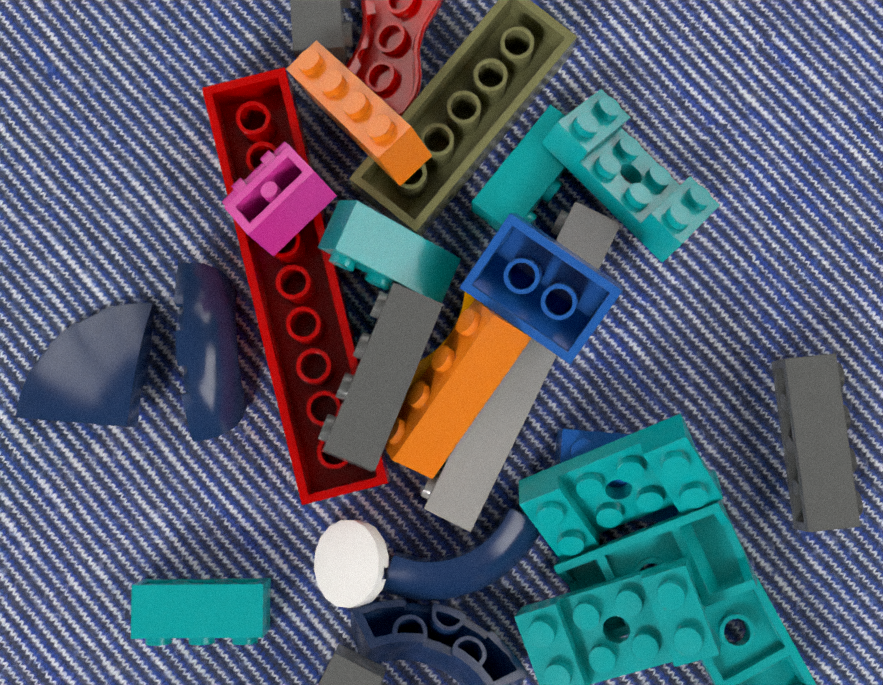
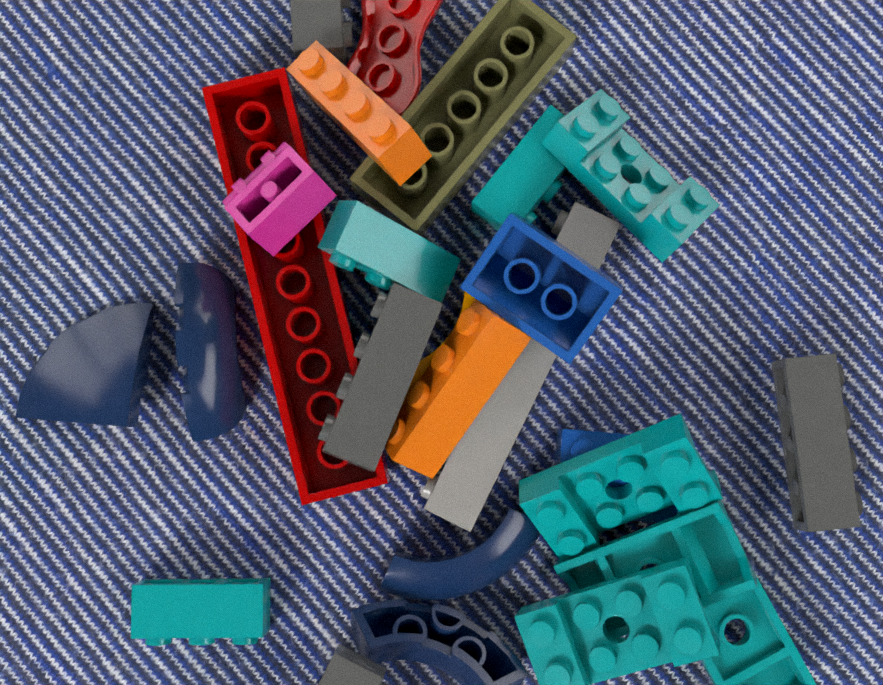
white tile [314,520,389,608] -> none

